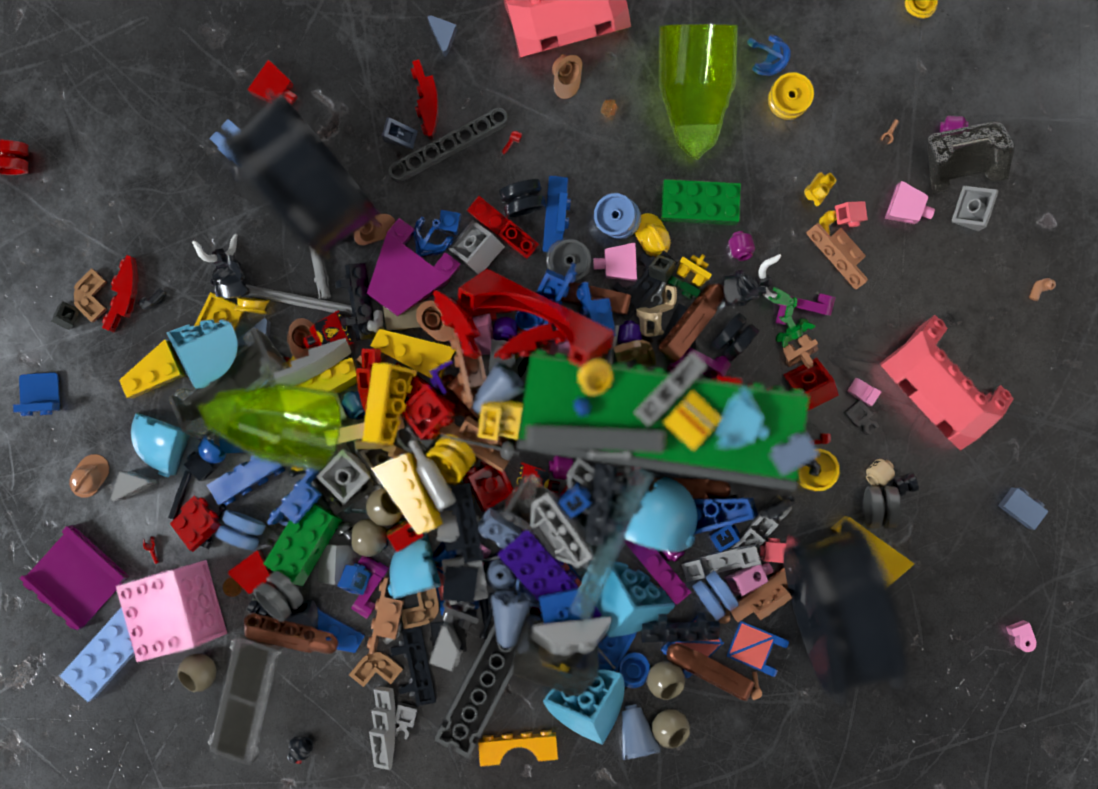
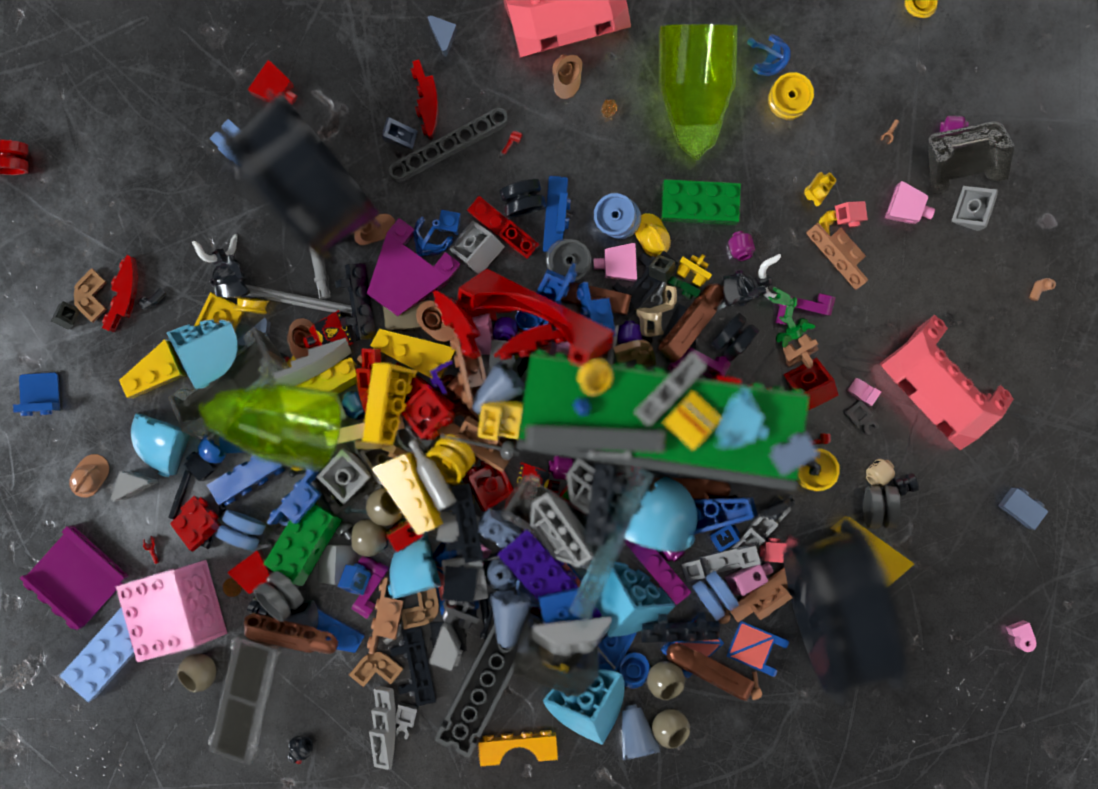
light grey arm [367,310,383,332] -> none
blue brick [559,483,591,518] -> none

